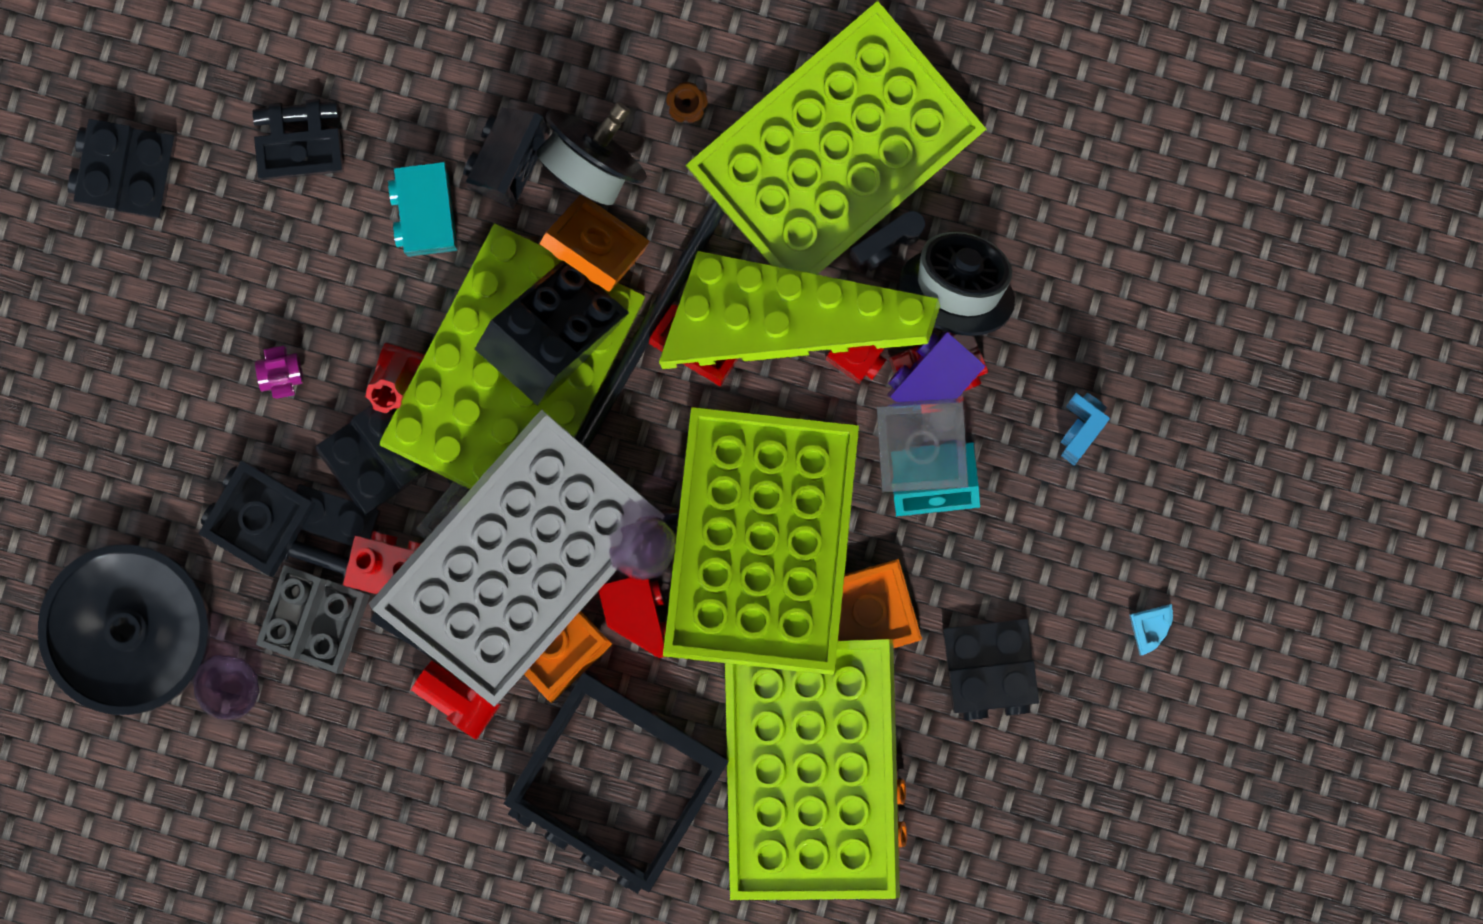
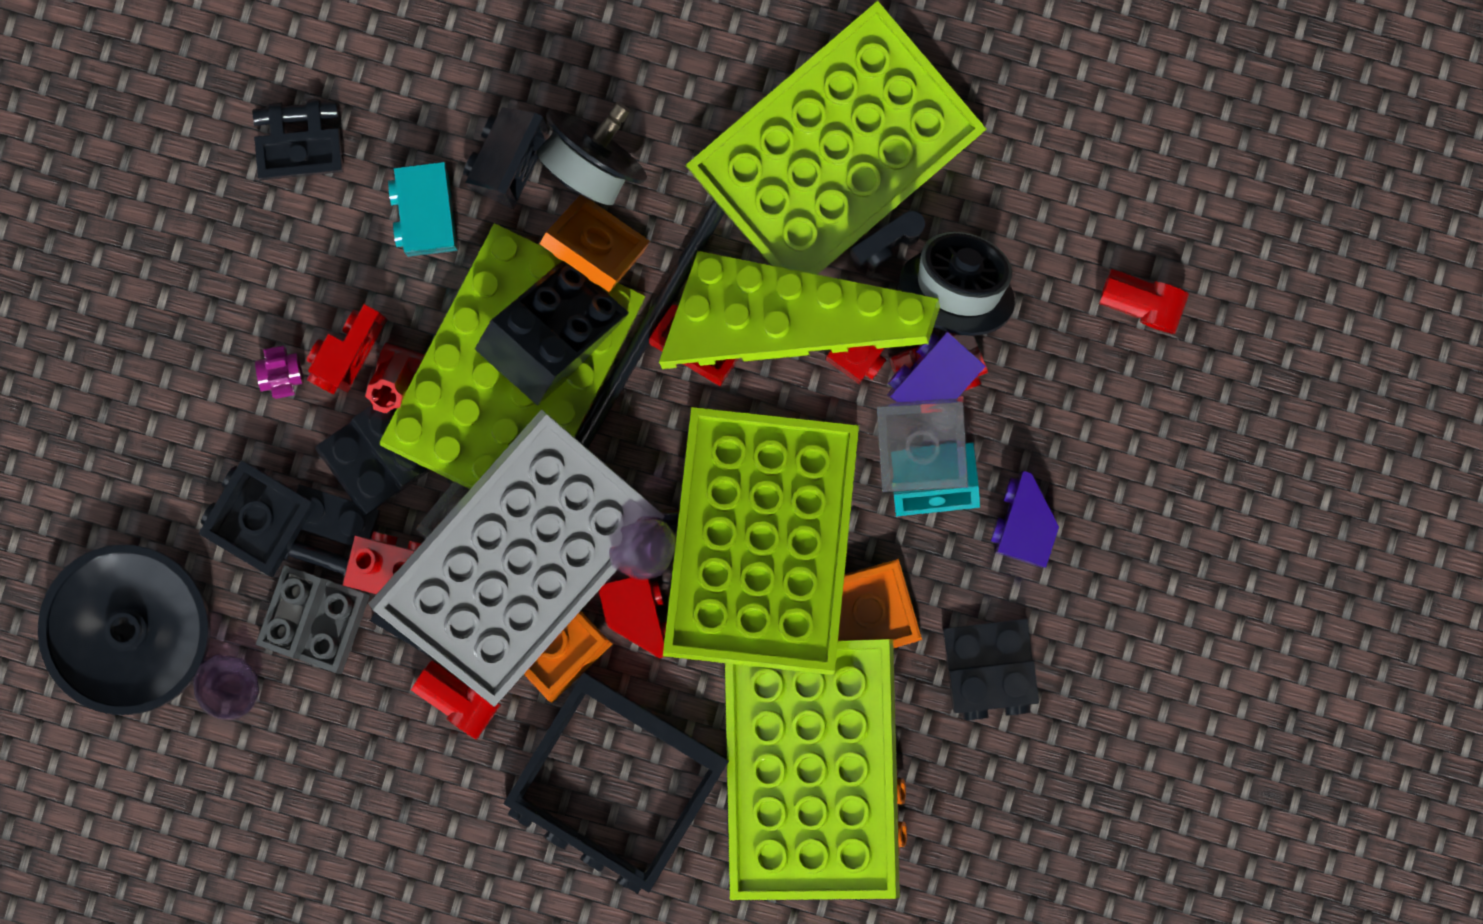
black plate [68,119,177,220] -> none
reddish brown plate [666,82,708,123] -> none
dark azure bracket [1060,393,1110,465] -> none
medium azure tile [1129,604,1173,655] -> none
none -> red plate [306,304,388,395]
none -> dark purple slope [990,471,1059,568]
none -> red piece [1098,269,1189,334]

